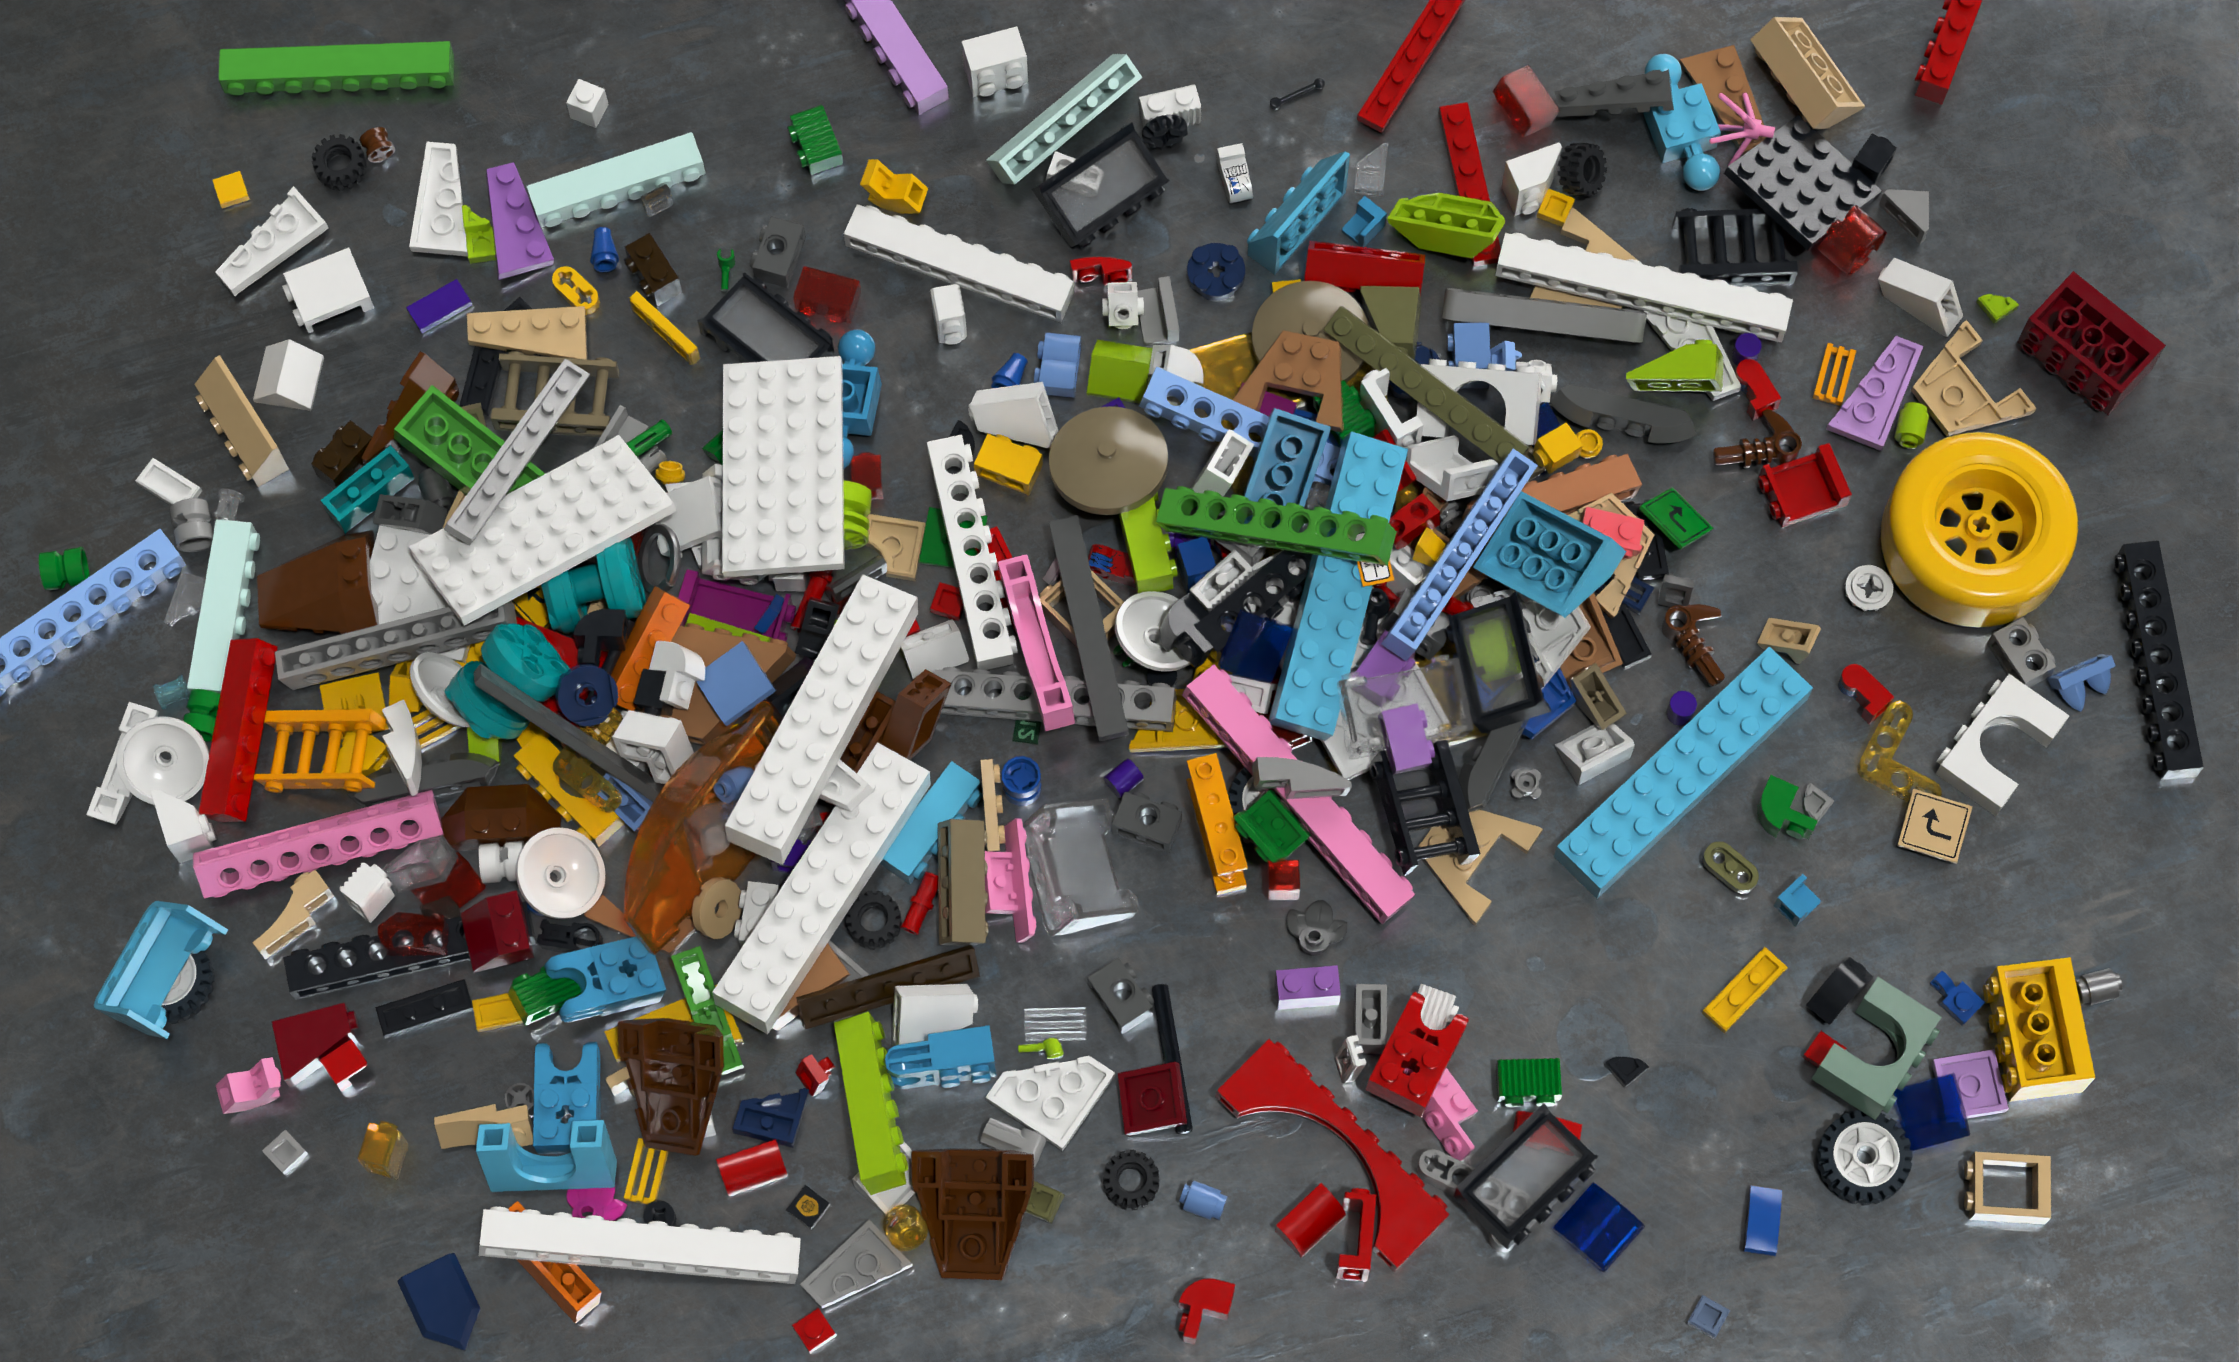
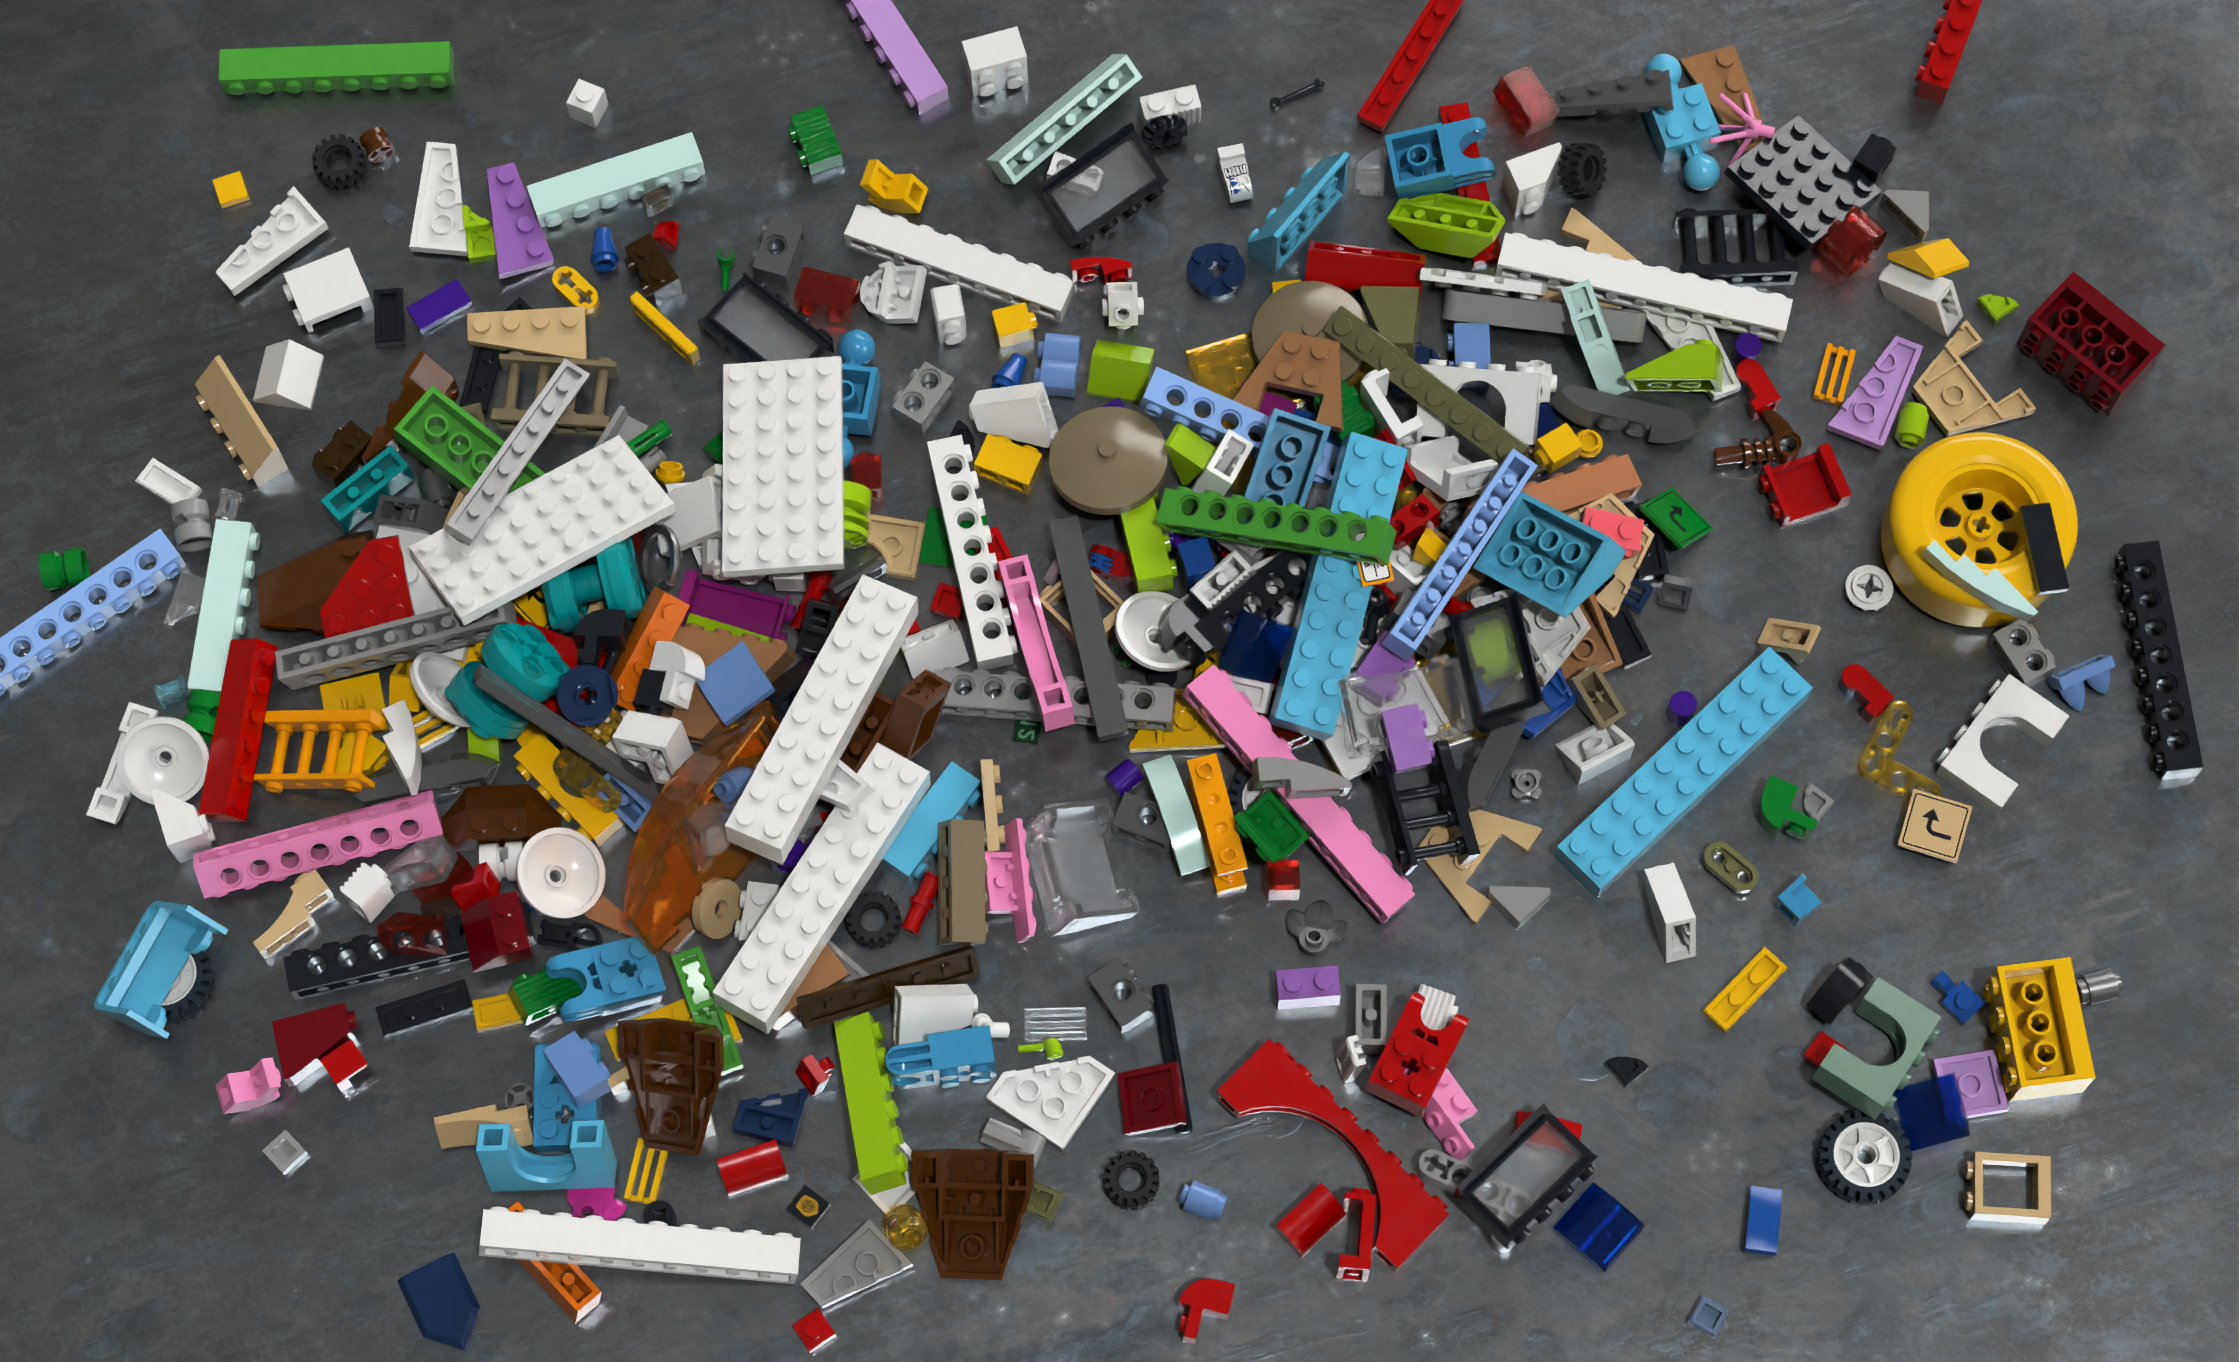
clear yellow brick [357,1121,409,1180] -> none
blue tile [754,594,784,634] -> none
blue wheel [1001,756,1042,806] -> none
light grey panel [1137,276,1179,346] -> none
white brick [1149,345,1204,406] -> none
dark azure panel [1342,196,1387,247] -> none
light blue tile [1490,341,1522,371] -> none
green brick [1496,1058,1562,1107] -> none
yellow tile [1537,188,1575,227] -> none
reddish brown piece [1662,604,1725,687] -> none
tan slope [1750,17,1865,129] -> none
none -> red plate [320,535,415,639]
none -> black tile [374,288,406,347]
none -> red panel [451,862,501,912]
none -> medium blue brick [543,1031,611,1110]
none -> red tile [653,220,680,250]
none -> white slope [860,261,927,324]
none -> light grey brick [891,361,956,435]
none -> white arm [971,1013,1010,1038]
none -> yellow brick [991,302,1038,348]
none -> light aqua slope [1142,754,1210,876]
none -> lime slope [1164,423,1216,485]
none -> dark azure brick [1385,117,1496,199]
none -> white wing [1420,268,1548,300]
none -> light grey slope [1487,886,1551,930]
none -> light aqua slope [1561,279,1630,395]
none -> white slope [1644,863,1696,963]
none -> yellow slope [1887,238,1969,279]
none -> light aqua slope [1920,540,2038,622]
none -> black tile [2018,502,2069,595]

